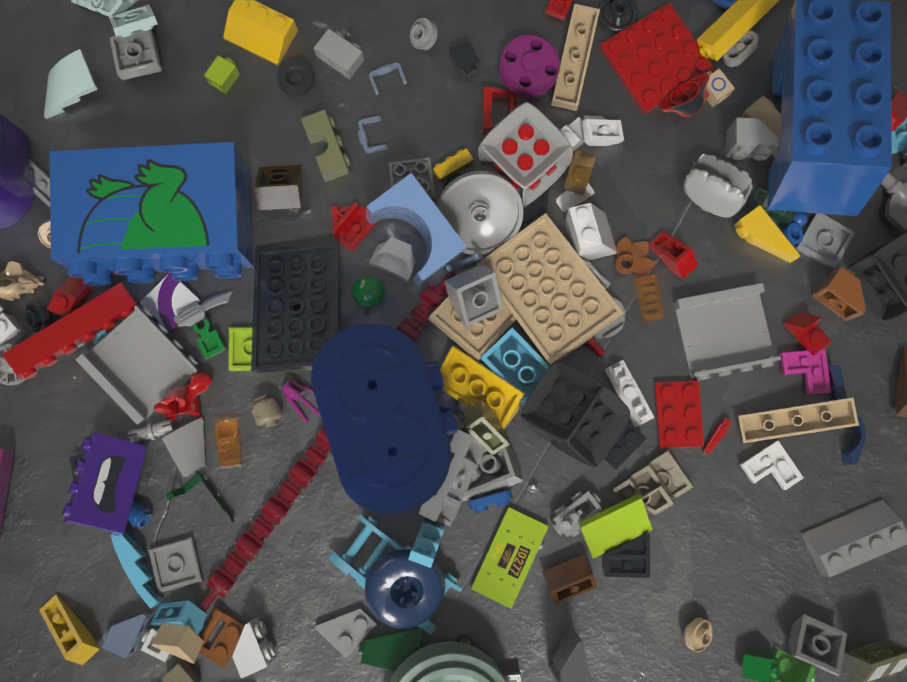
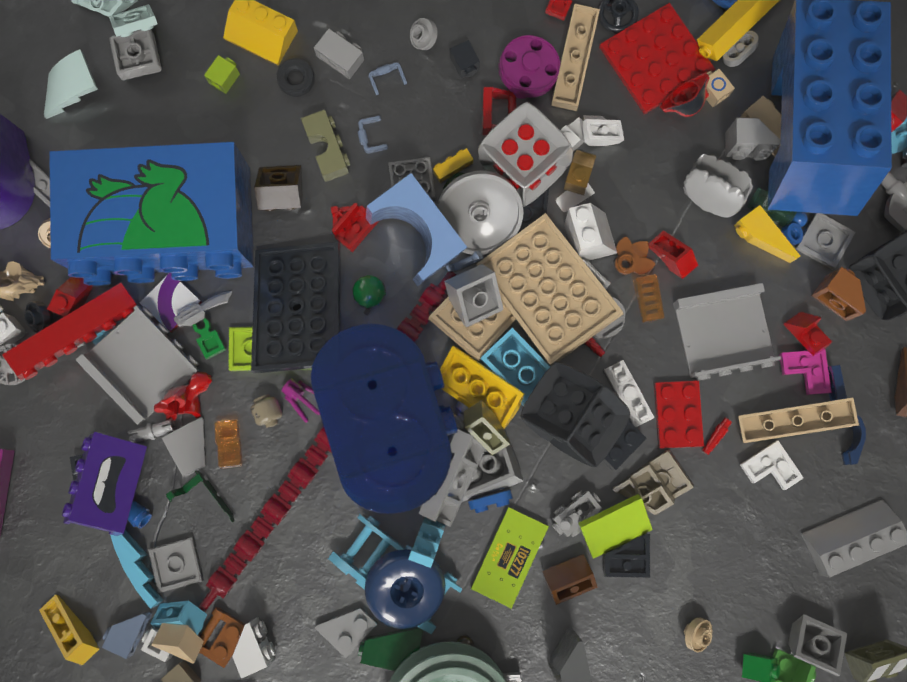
light grey slope [369,237,417,282] -> none

